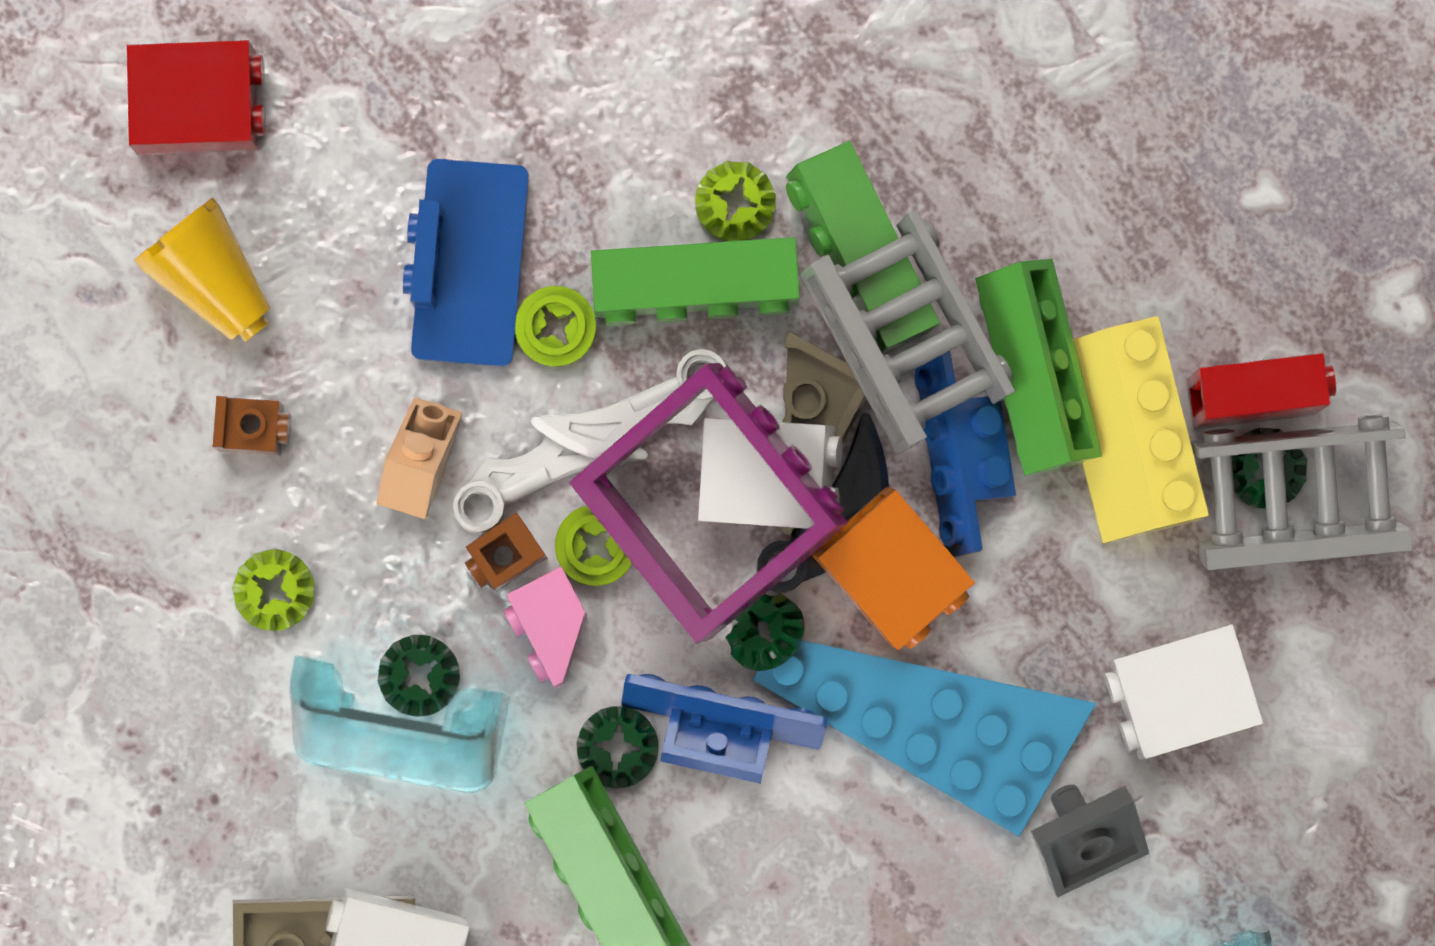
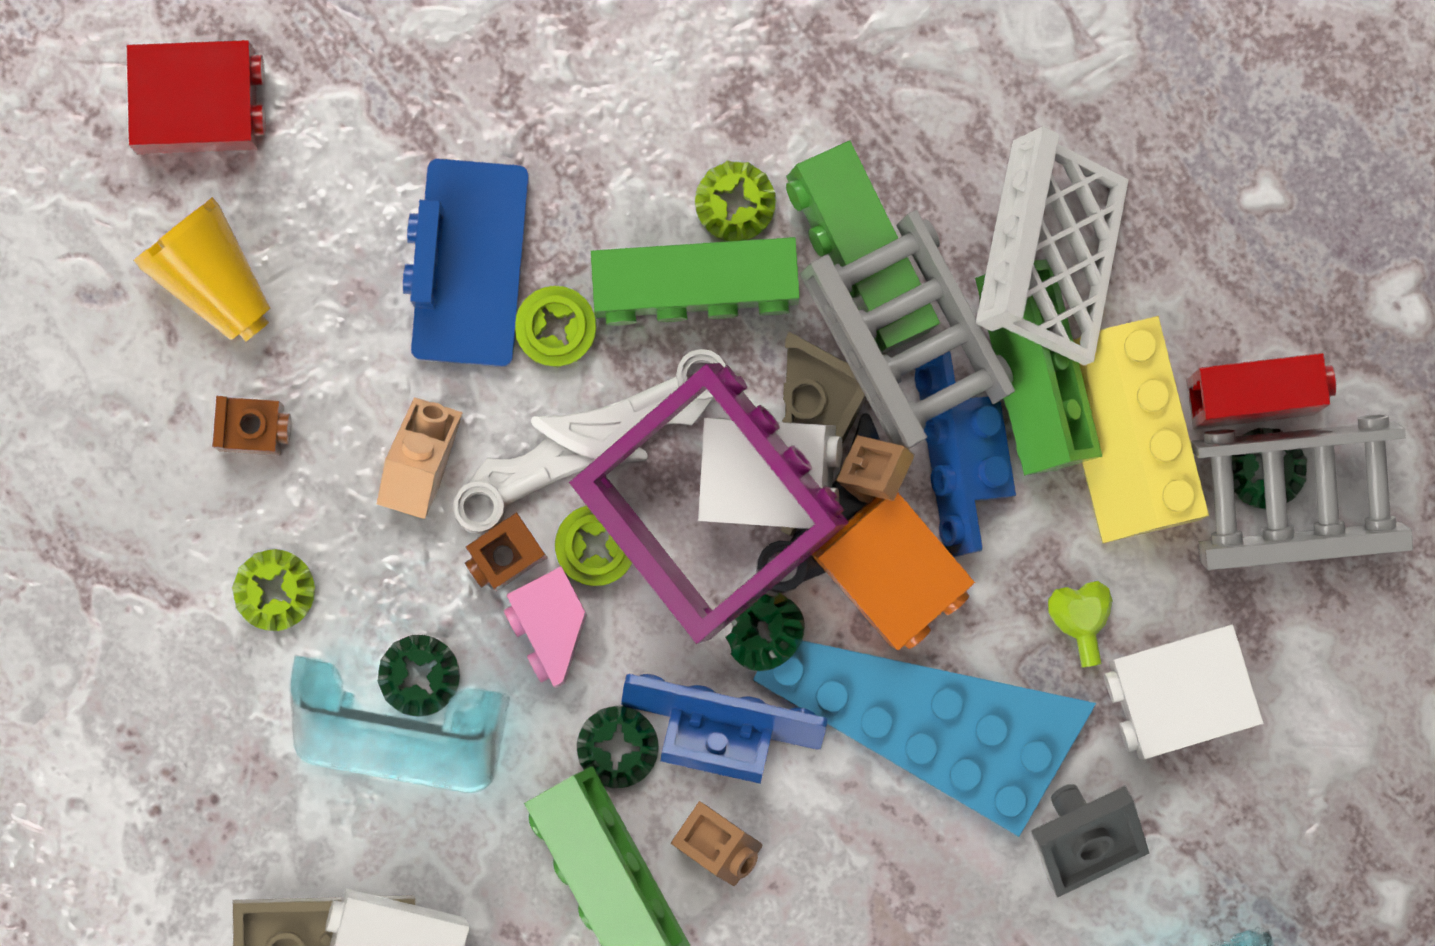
none -> medium nougat bracket [670,801,763,886]
none -> medium nougat bracket [836,435,915,503]
none -> white fence [975,126,1129,366]
none -> lime rock [1048,581,1113,668]

